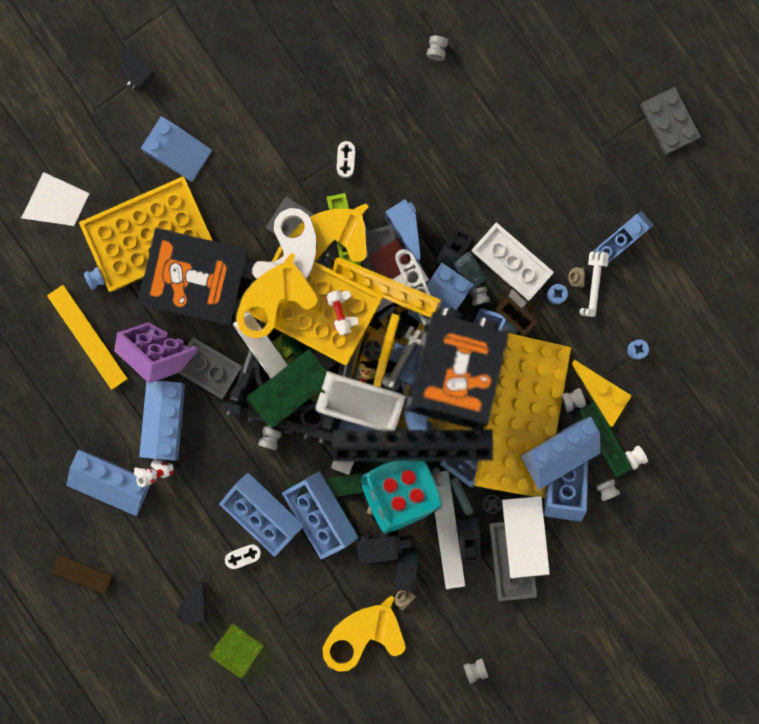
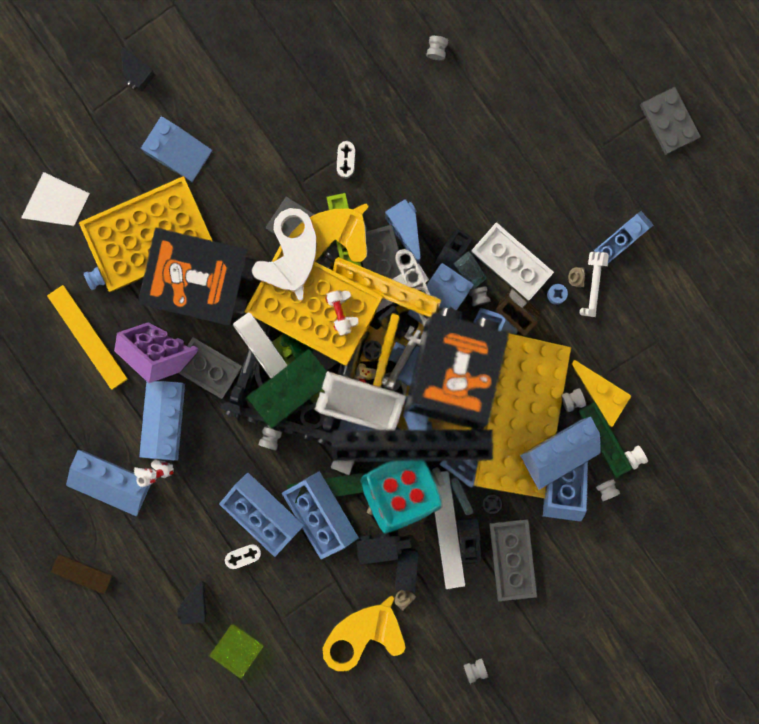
yellow animal [236,253,317,339] -> none
clear red piece [368,239,410,279] -> none
white tile [502,496,549,578] -> none
medium blue wheel [627,340,649,360] -> none

